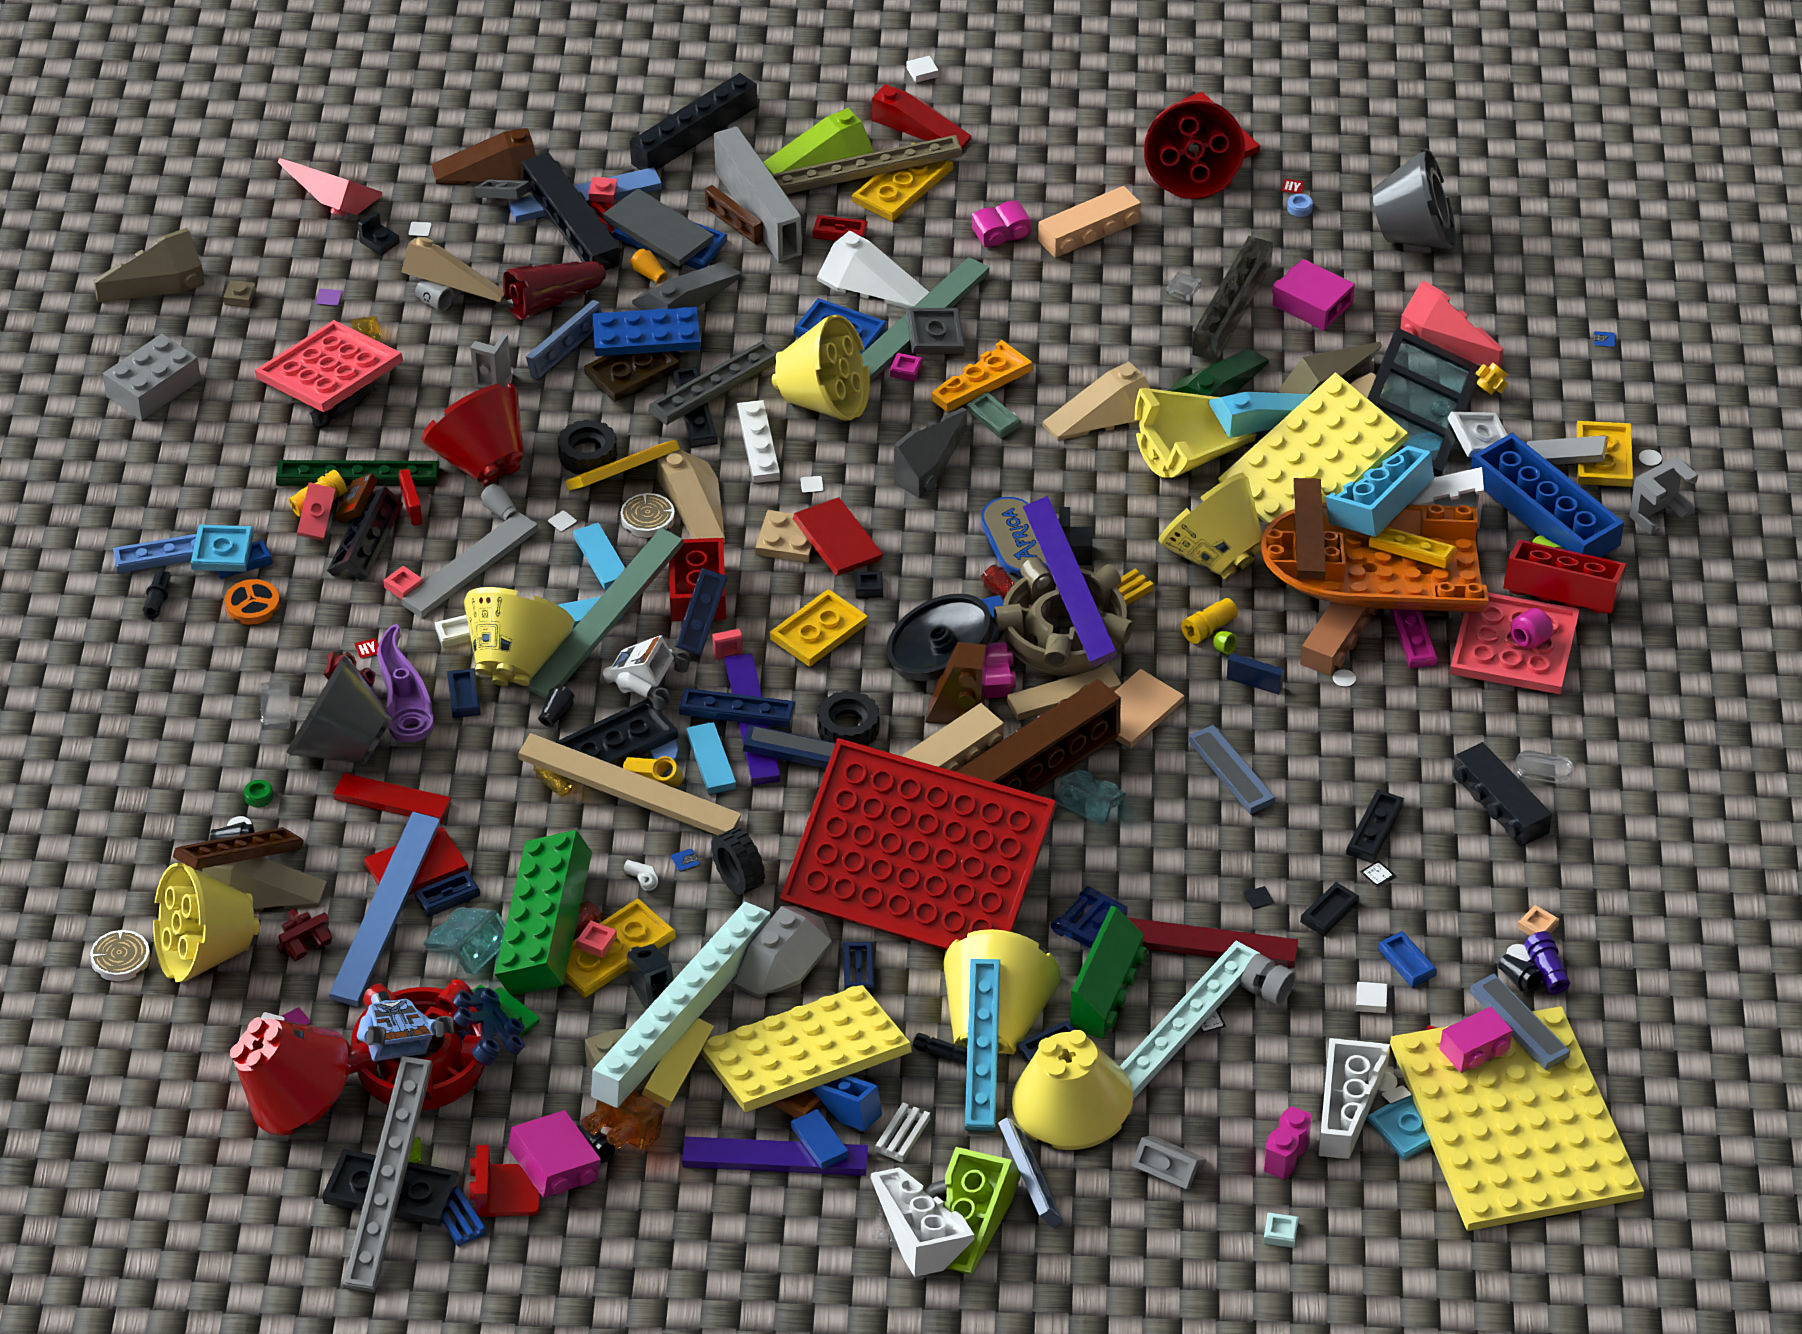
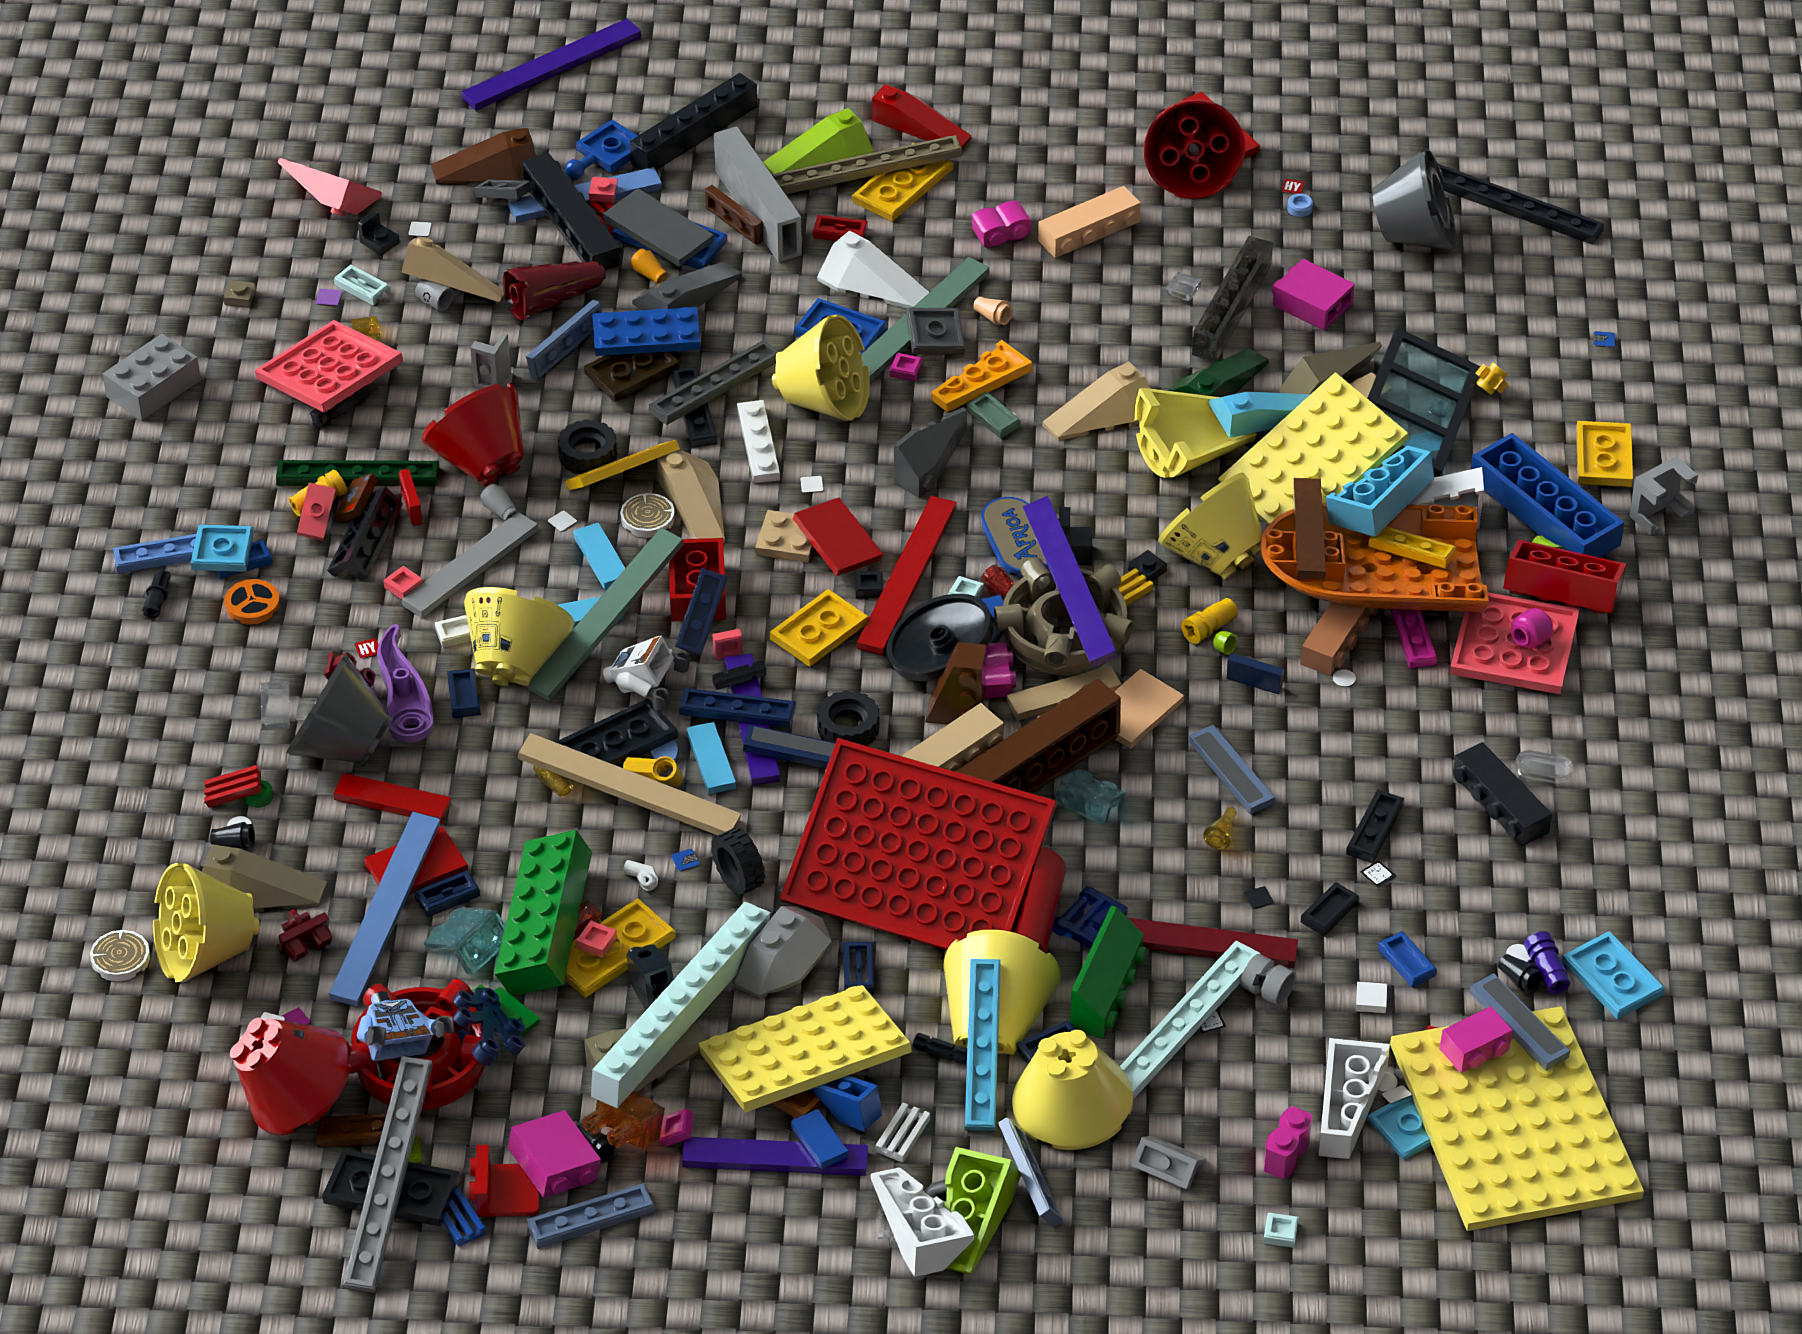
dark tan wedge [93,228,205,302] -> none
reddish brown tile [172,827,304,870] -> none
black cone [538,685,575,727] -> none
light yellow tile [642,1018,714,1108] -> none
white tile [907,56,939,83] -> none
coral wedge [1400,280,1503,368] -> none
white plate [1447,412,1507,457] -> none
light nougat tile [1517,905,1559,936] -> none
light grey tile [1527,435,1608,465] -> none
white sticker [1639,450,1662,466] -> none
none -> red tile [204,765,261,808]
none -> reddish brown tile [316,1113,387,1148]
none -> light aqua tile [334,265,390,306]
none -> dark purple tile [461,18,641,111]
none -> sand blue tile [527,1183,655,1249]
none -> blue plate [565,119,637,180]
none -> dark pink tile [660,1108,694,1147]
none -> black axle [712,660,767,690]
none -> red tile [857,496,957,655]
none -> light aqua tile [948,576,984,598]
none -> light nougat cone [974,297,1013,325]
none -> red brick [1013,847,1066,954]
none -> black plate [1128,550,1167,582]
none -> clear yellow cone [1203,807,1237,850]
none -> black tile [1438,164,1604,245]
none -> medium azure tile [1562,931,1665,1019]

